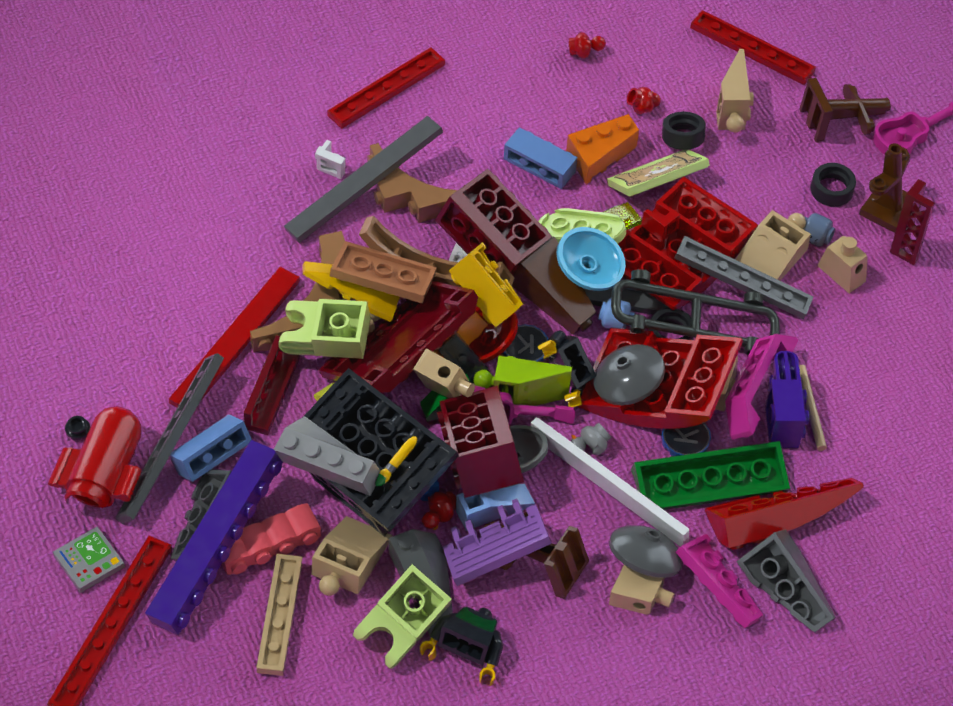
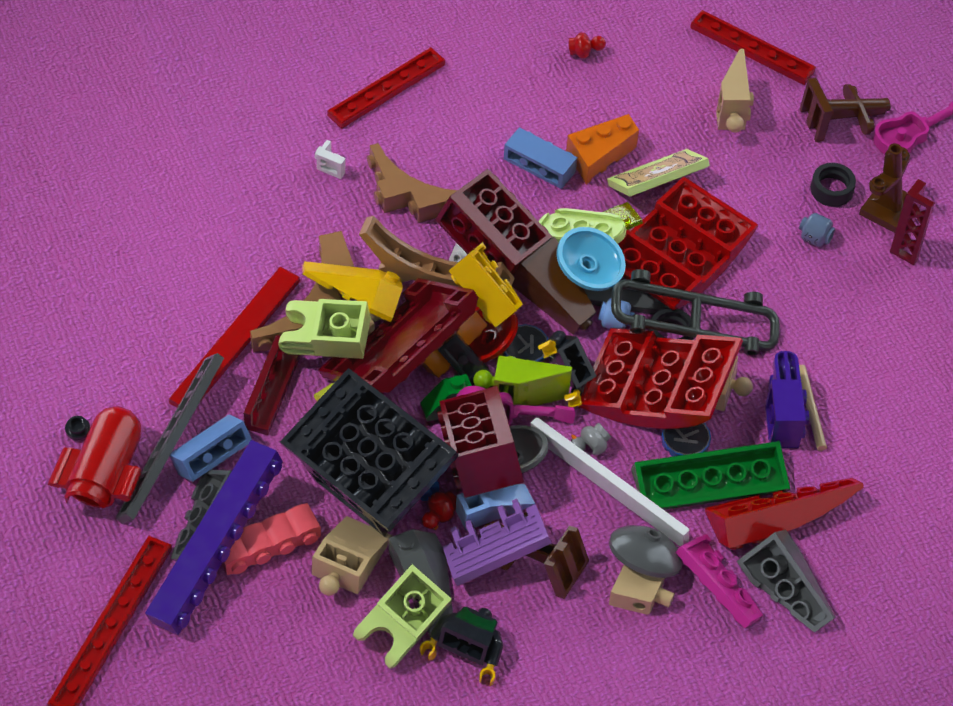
light grey tile [53,527,125,593] -> none
tan plate [256,554,303,676] -> none
light grey wedge [274,416,380,496] -> none
dark grey tile [284,116,443,243] -> none
nougat plate [330,241,437,303] -> none
yellow piece [375,436,417,486] -> none
tan torso [413,348,475,398] -> none
dark grey dish [594,344,665,405] -> none
red animal [627,86,661,114] -> none
red panel [641,209,680,241] -> none
black tyre [662,111,706,150] -> none
dark grey plate [674,236,813,319] -> none
dark pink slope [725,334,798,440] -> none
tan slope [735,210,811,281] -> none
tan torso [818,236,868,294] -> none

